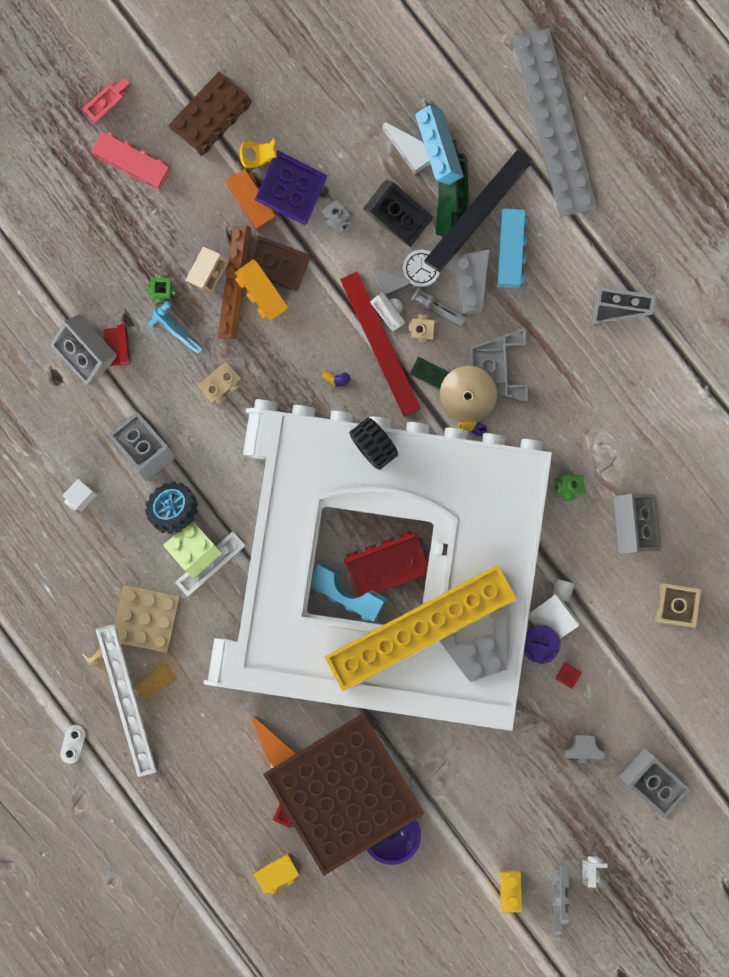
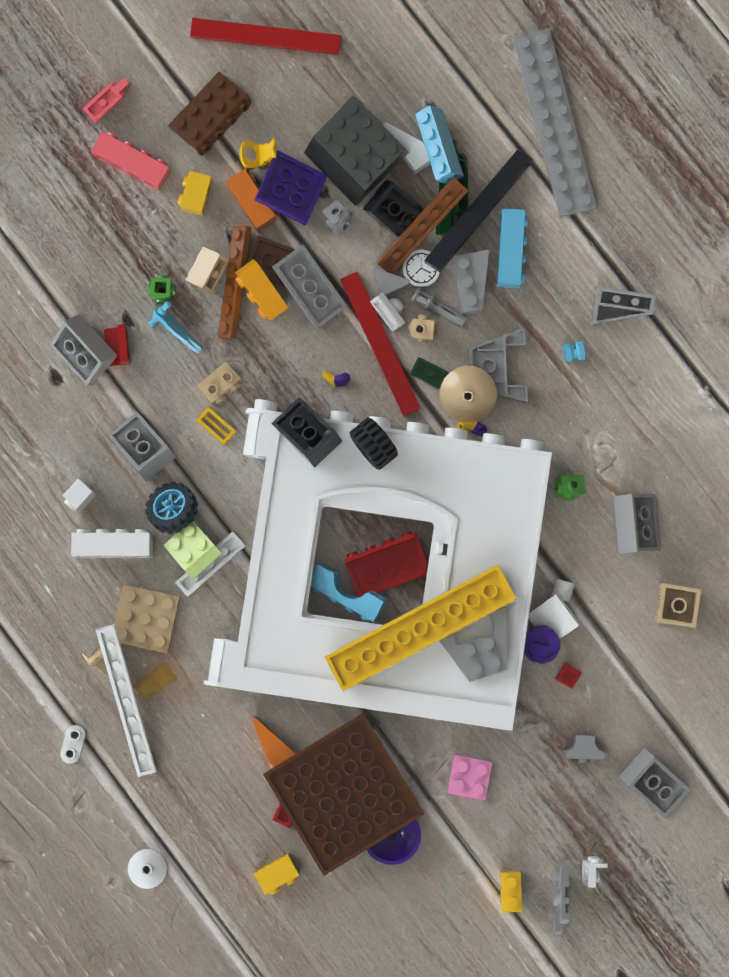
none -> white brick [71,529,153,558]
none -> white dish [128,849,167,889]
none -> yellow brick [178,171,213,216]
none -> red tile [190,18,341,55]
none -> yellow tile [196,406,237,446]
none -> black slope [271,397,342,468]
none -> light grey plate [272,244,347,329]
none -> pearl dark grey slope [304,96,409,206]
none -> dark orange plate [377,177,468,274]
none -> bright pink plate [447,754,492,800]
none -> medium azure wheel [563,341,585,362]

